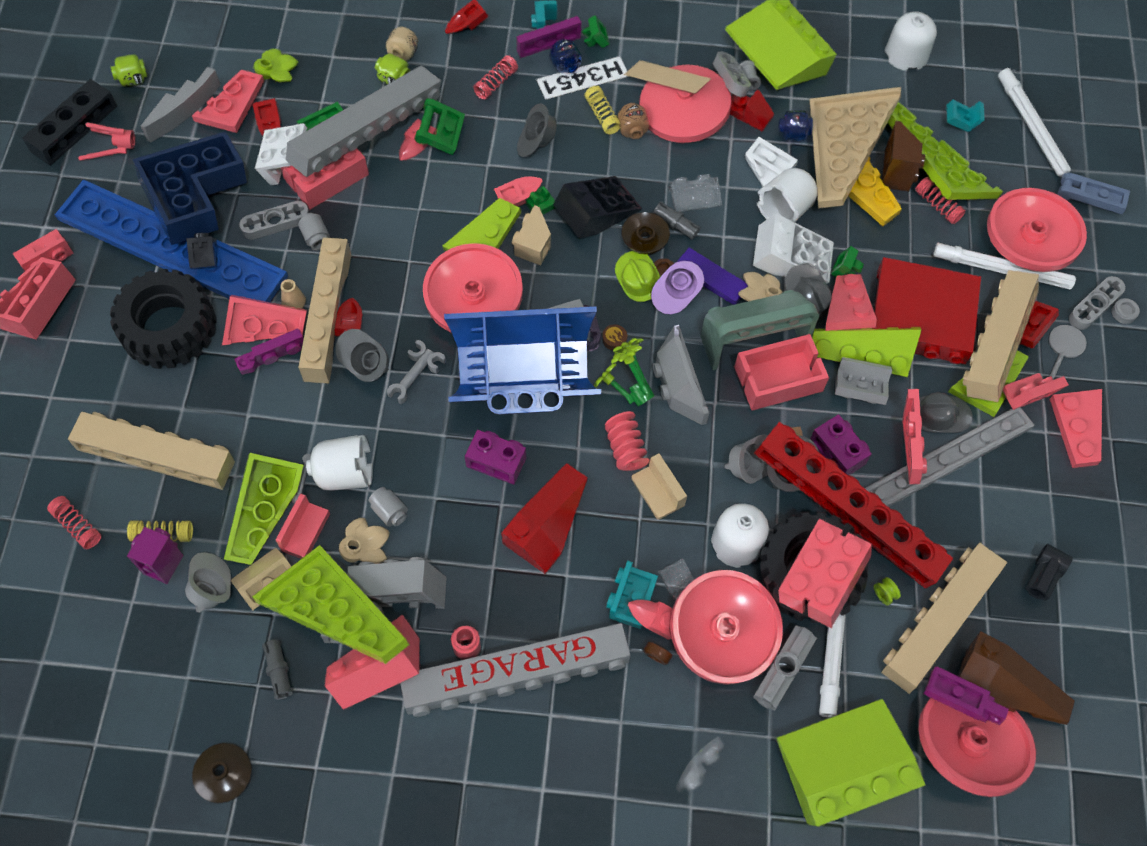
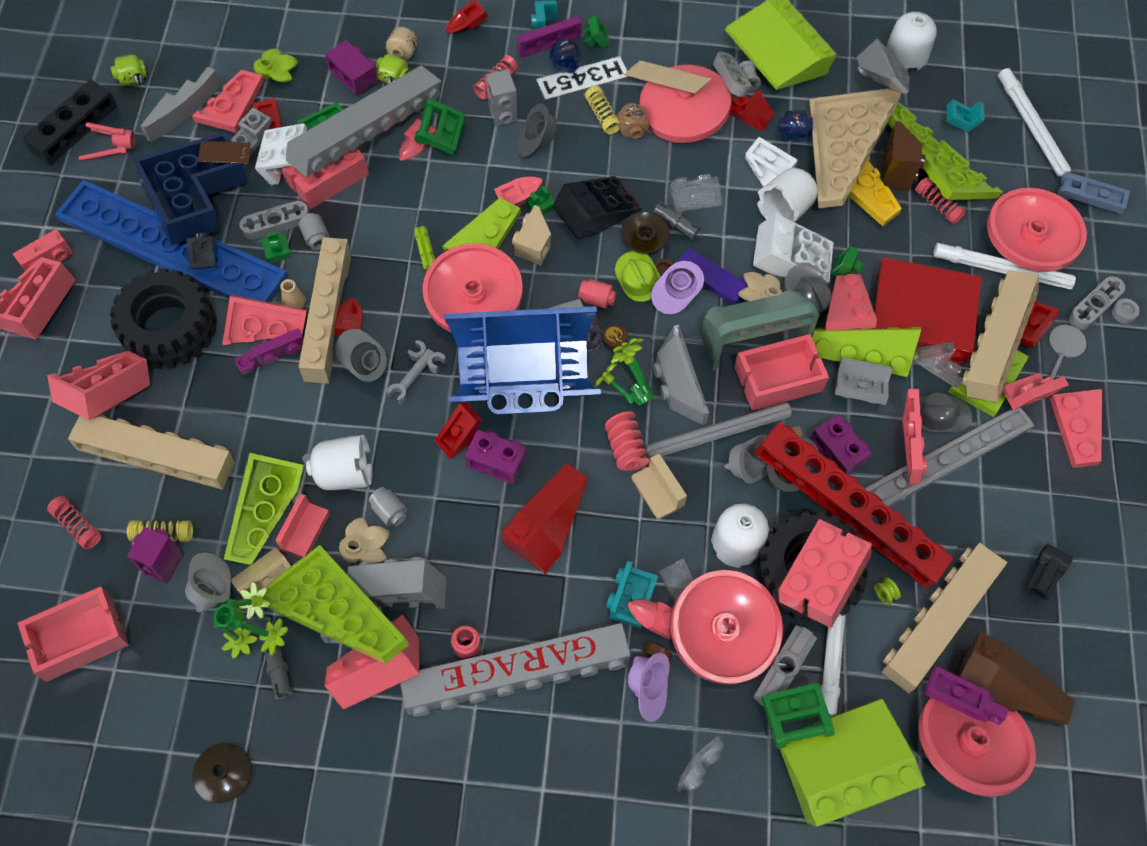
none -> coral piece [18,587,129,682]
none -> coral wedge [47,351,150,420]
none -> reddish brown sticker [198,141,251,163]
none -> lime plant [213,582,288,659]
none -> light grey slope [231,108,272,157]
none -> green tile [261,232,292,264]
none -> magenta brick [325,40,378,96]
none -> lime axle [414,226,435,270]
none -> red slope [434,402,483,459]
none -> light grey brick [486,69,517,126]
none -> coral brick [578,279,616,309]
none -> lavender piece [628,653,670,722]
none -> light grey axle [645,403,792,459]
none -> green plate [762,682,835,749]
none -> light grey wedge [856,38,910,94]
none -> clear slope [914,342,963,388]

